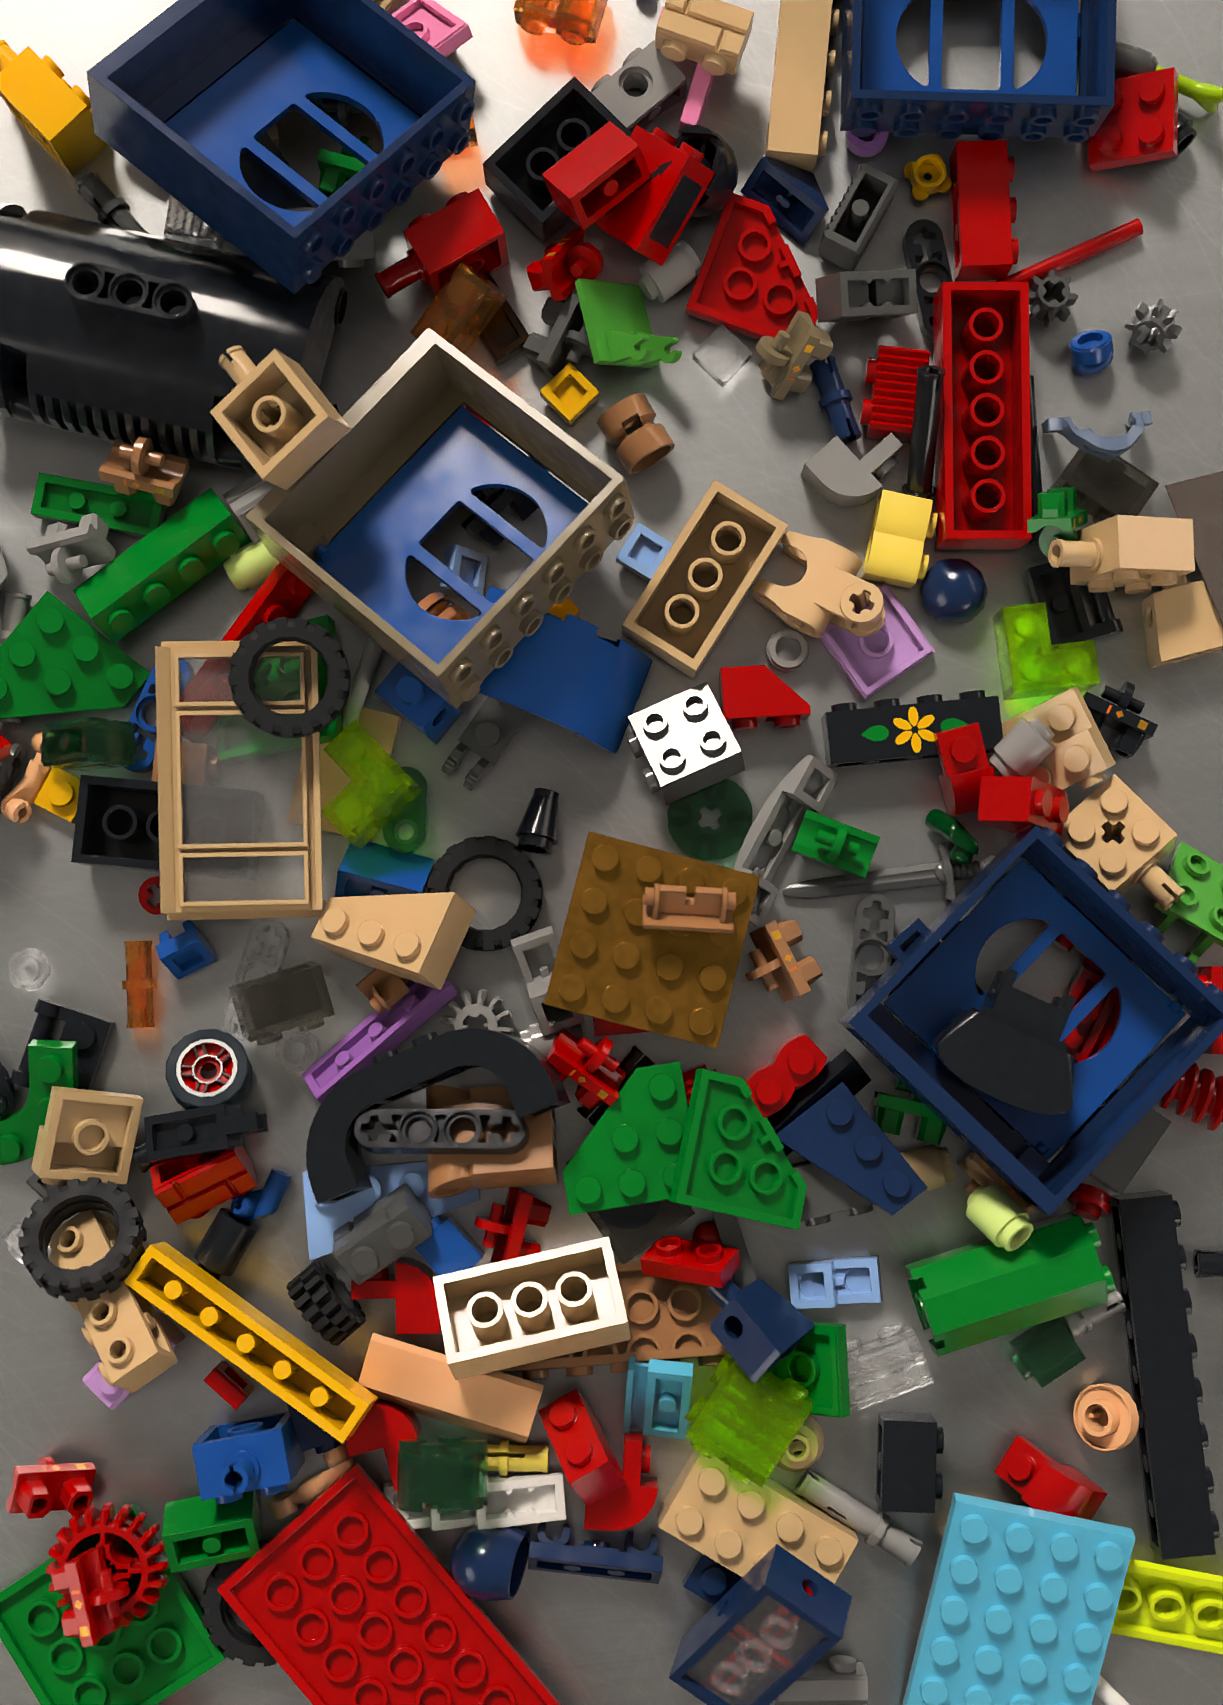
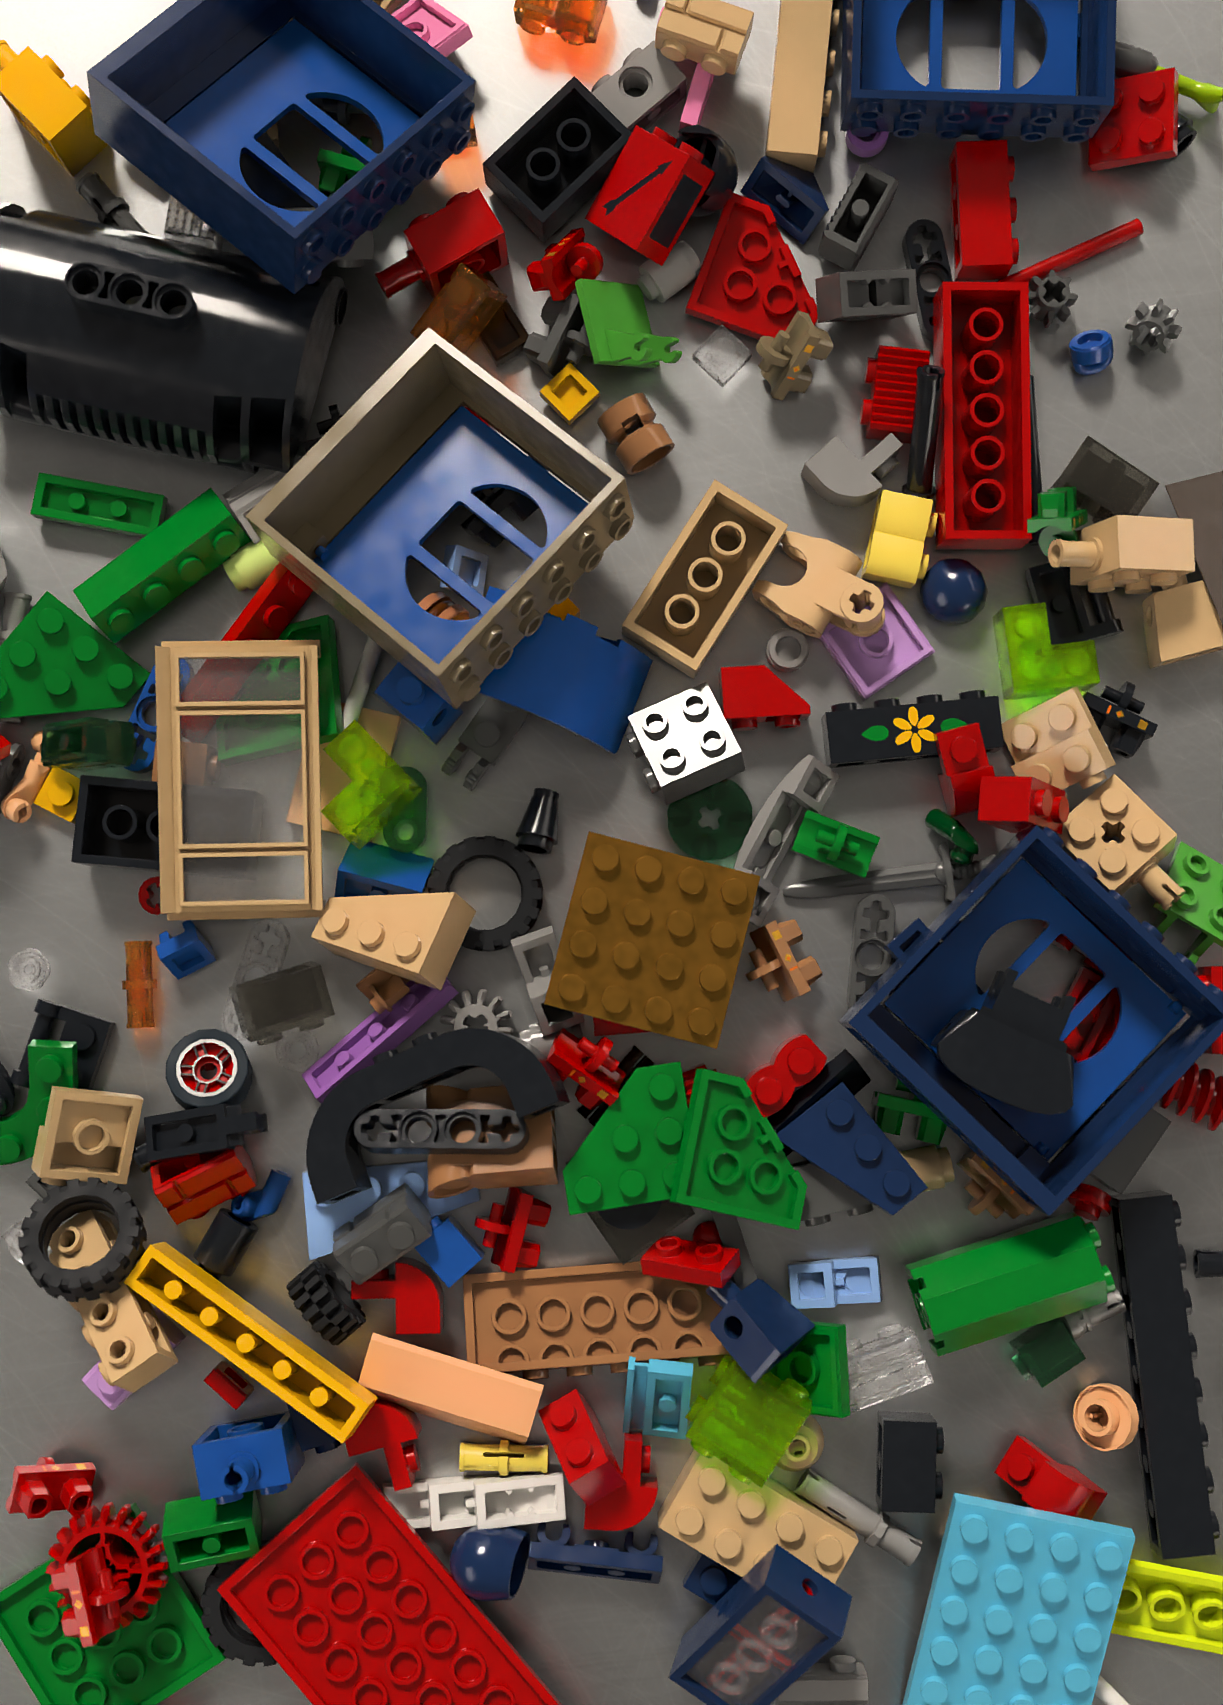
light grey hips [26,513,117,585] -> none
medium nougat hips [98,436,190,506] -> none
tan brick [210,345,351,490] -> none
black tyre [228,617,351,738] -> none
light nougat arm [267,1444,353,1519] -> none
clear green brick [397,1436,488,1513] -> none
tan brick [433,1237,631,1380] -> none
red brick [542,121,651,230] -> none
light blue plate [616,522,673,582] -> none
medium nougat hinge [642,883,736,933] -> none
dark blue pin [809,356,862,445] -> none
yellow plate [903,153,952,201] -> none
yellowish green brick [966,1184,1033,1252] -> none
light grey brick [989,717,1055,776] -> none
sand blue helmet [1041,411,1153,461] -> none

